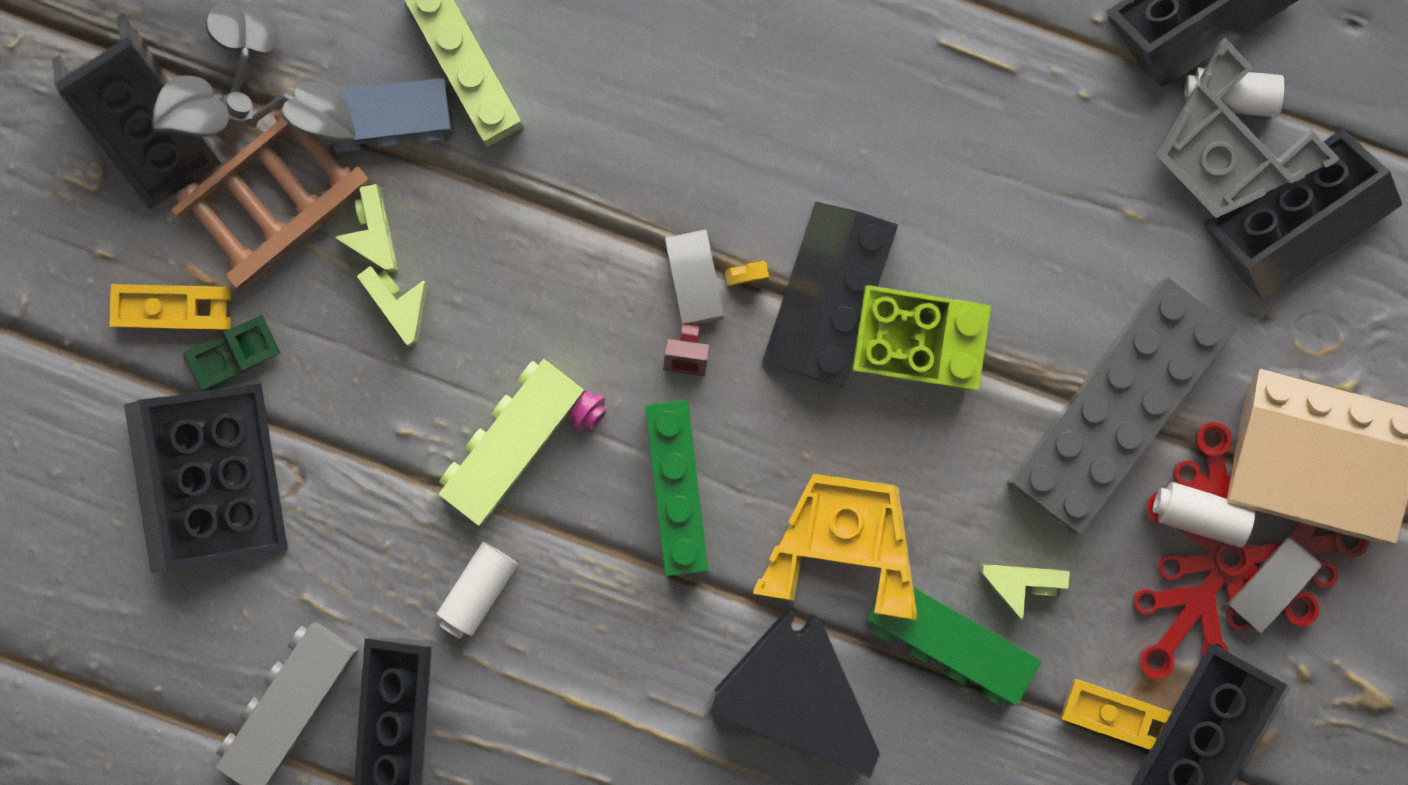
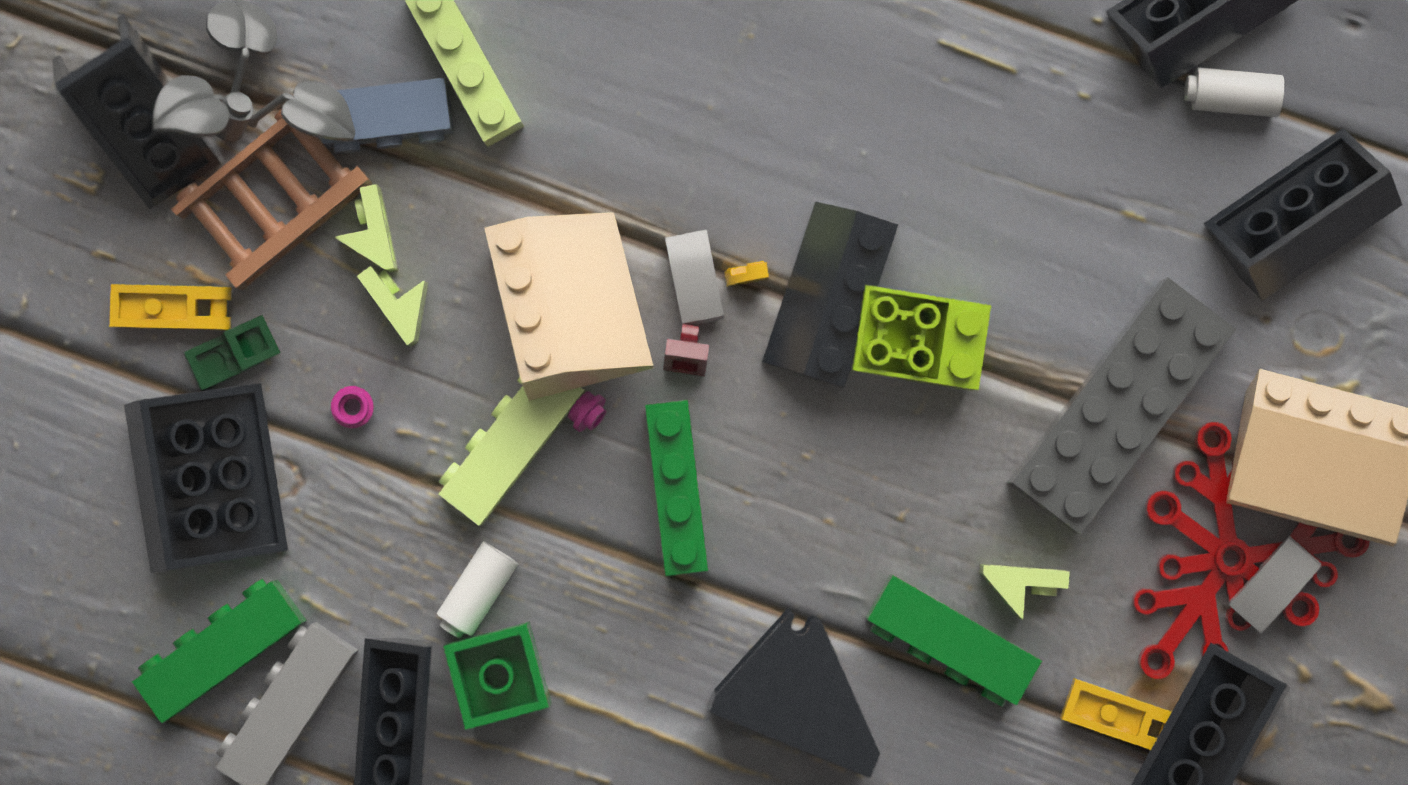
yellow wing [753,474,917,620] -> none
white brick [1153,482,1255,548] -> none
light grey wing [1157,38,1339,218] -> none
none -> green brick [132,578,307,724]
none -> dark pink plate [331,386,374,428]
none -> green brick [443,621,552,730]
none -> slope [485,213,654,401]

